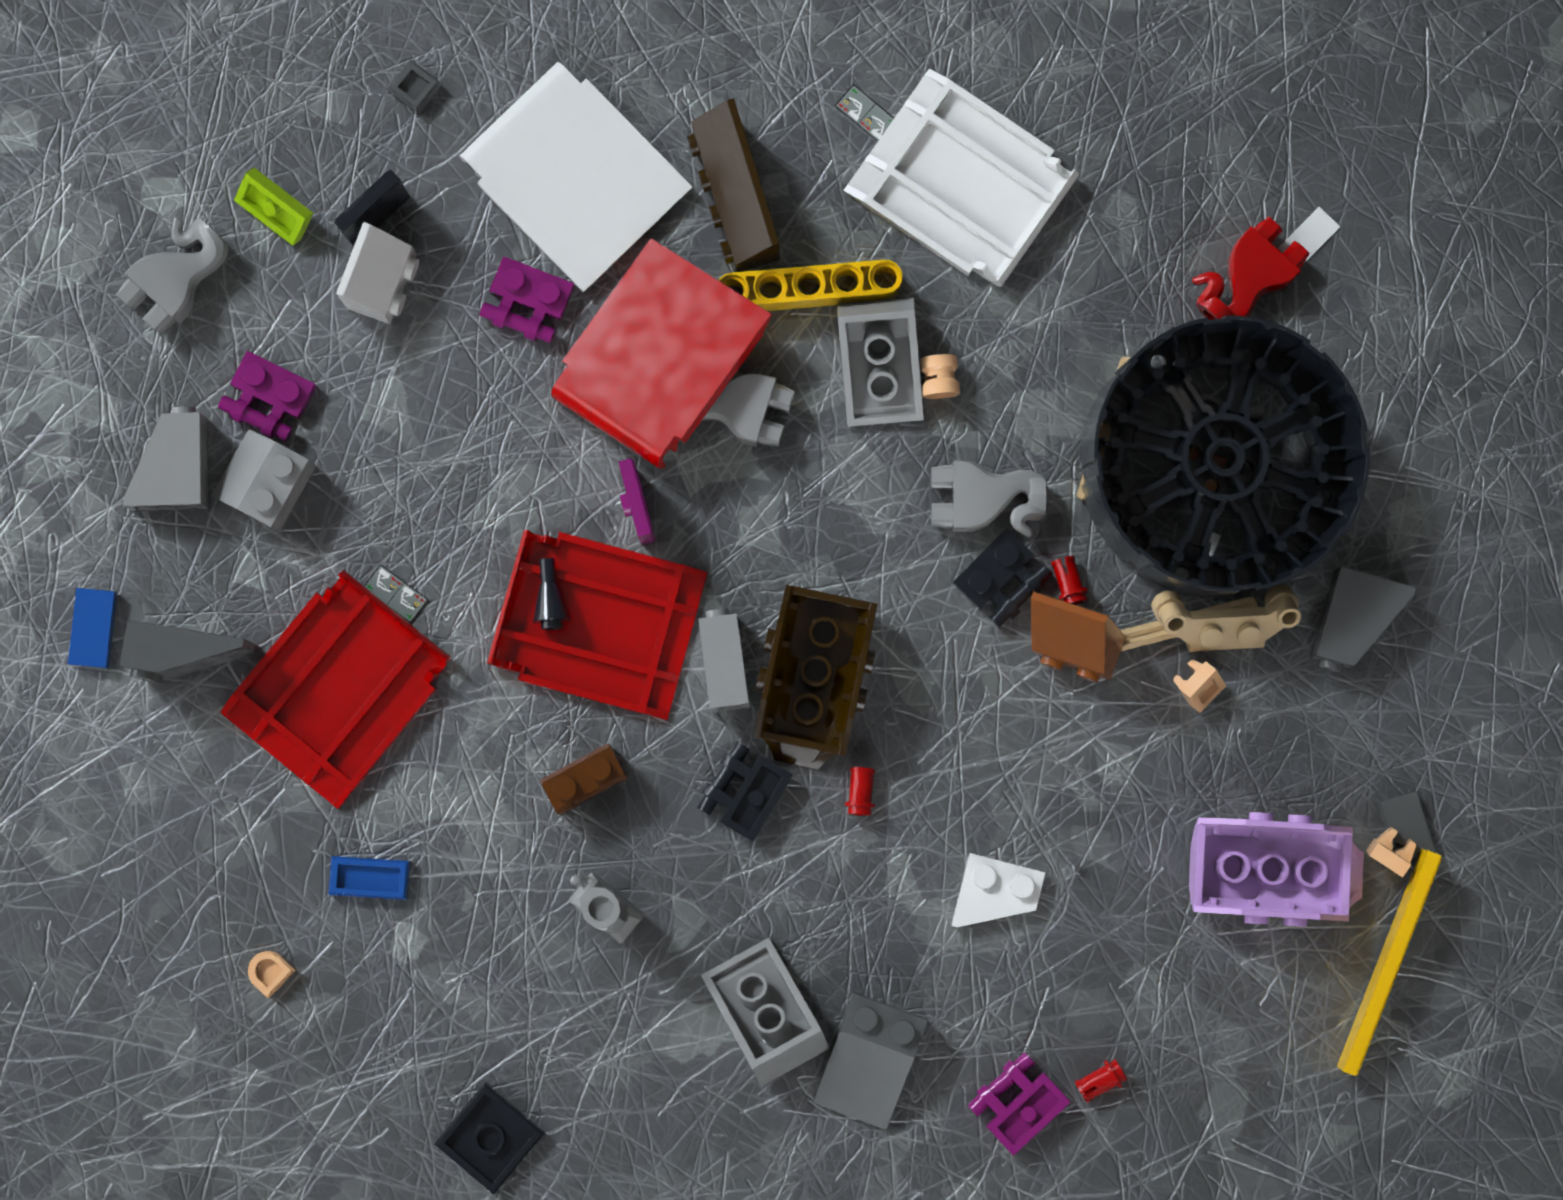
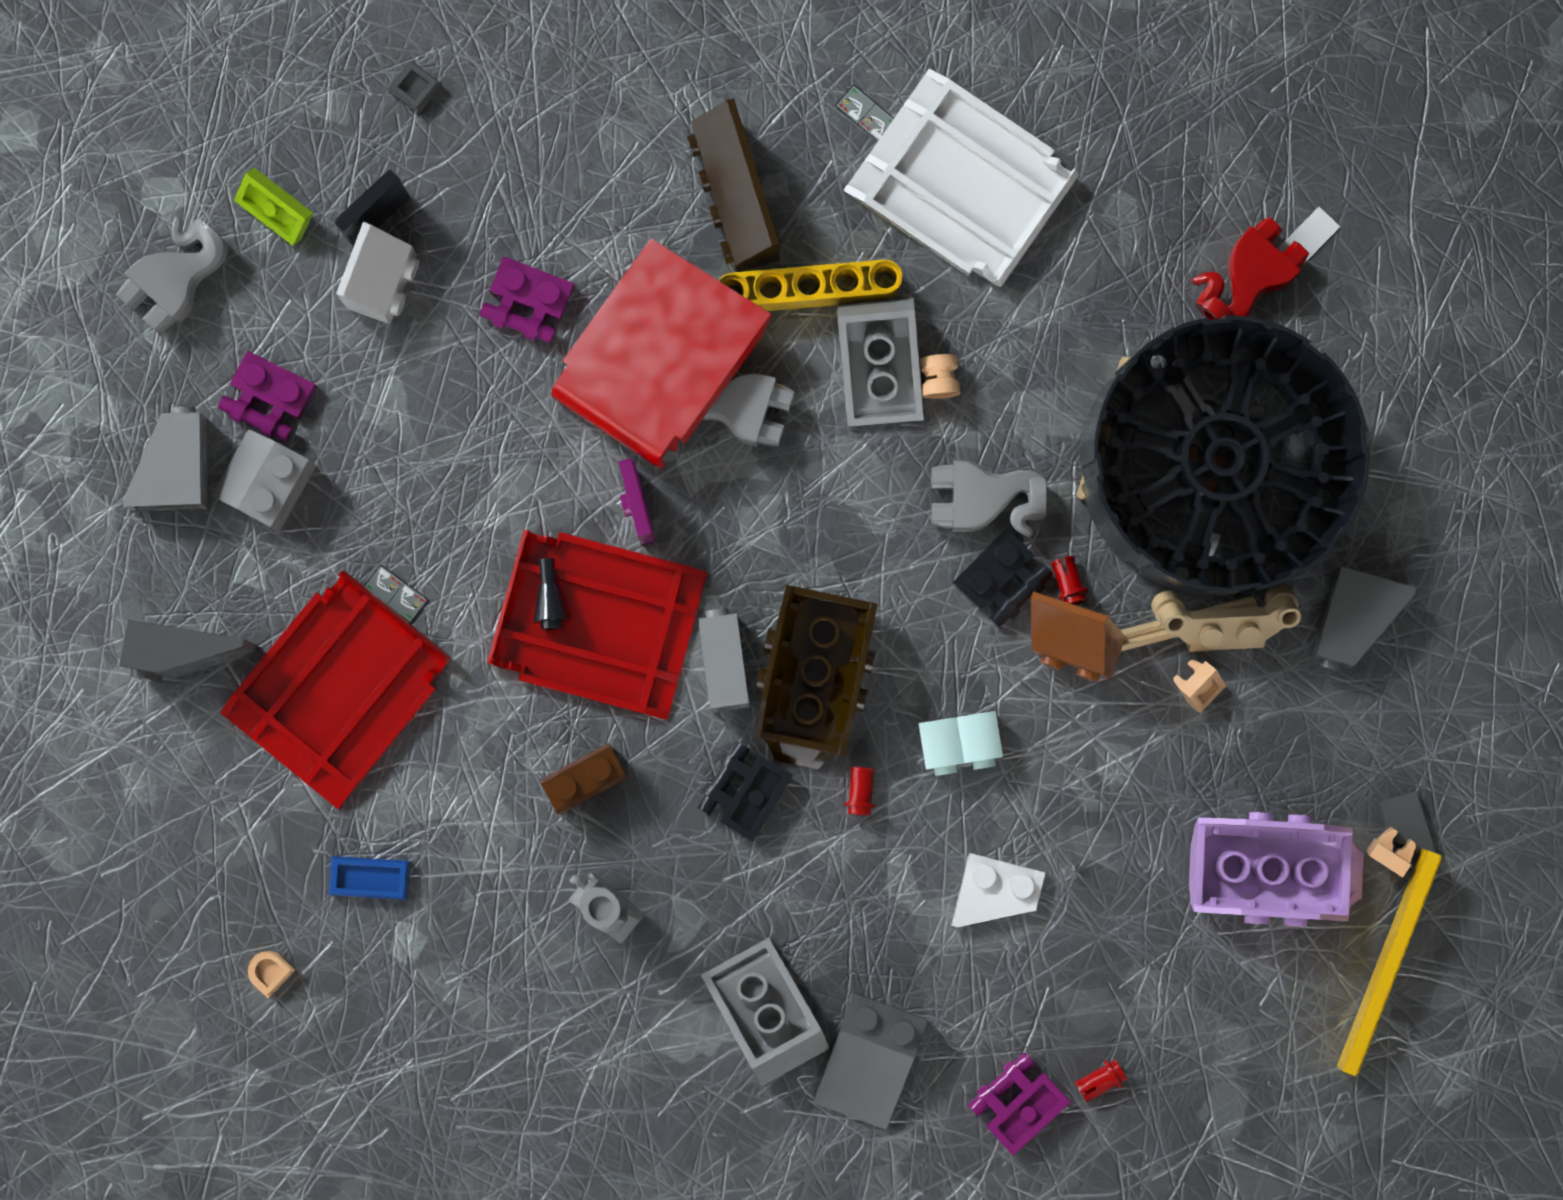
blue tile [68,588,117,669] -> none
black tile [434,1082,545,1195] -> none
white piece [459,62,692,293] -> none
none -> light aqua brick [918,711,1003,776]

